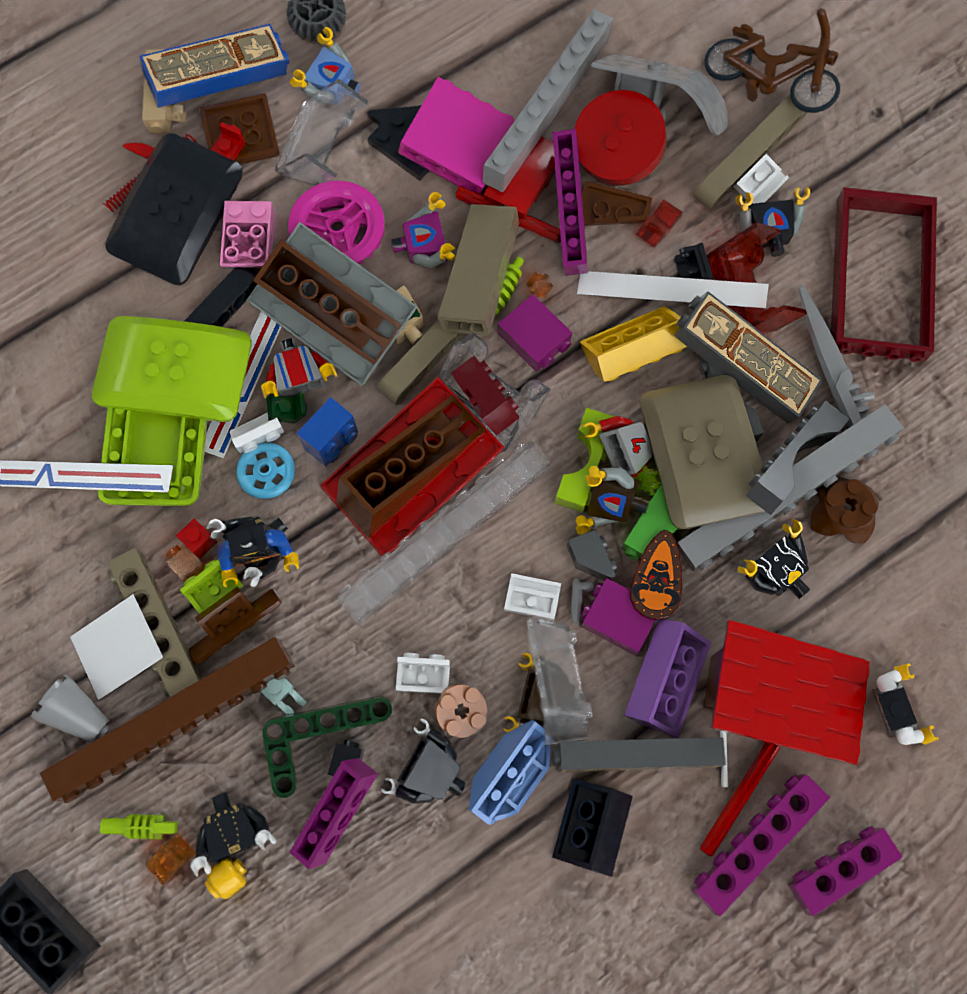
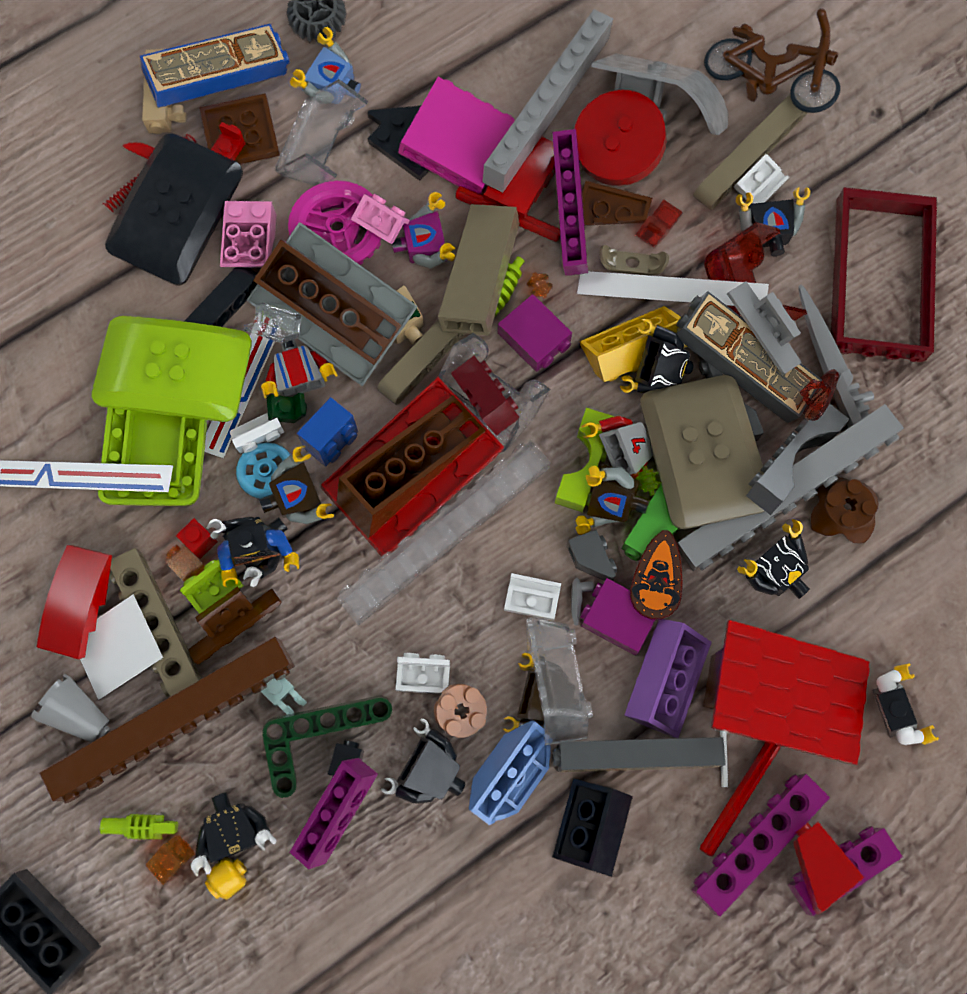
black hinge [674,243,714,280] -> none
none -> red slope [36,545,112,659]
none -> clear panel [243,302,301,343]
none -> torso [259,445,334,524]
none -> bright pink bracket [351,194,410,244]
none -> dark tan piece [599,245,669,276]
none -> black torso [620,318,694,393]
none -> light grey bracket [727,281,802,376]
none -> red slope [793,822,865,915]
none -> clear red shield [799,369,839,421]

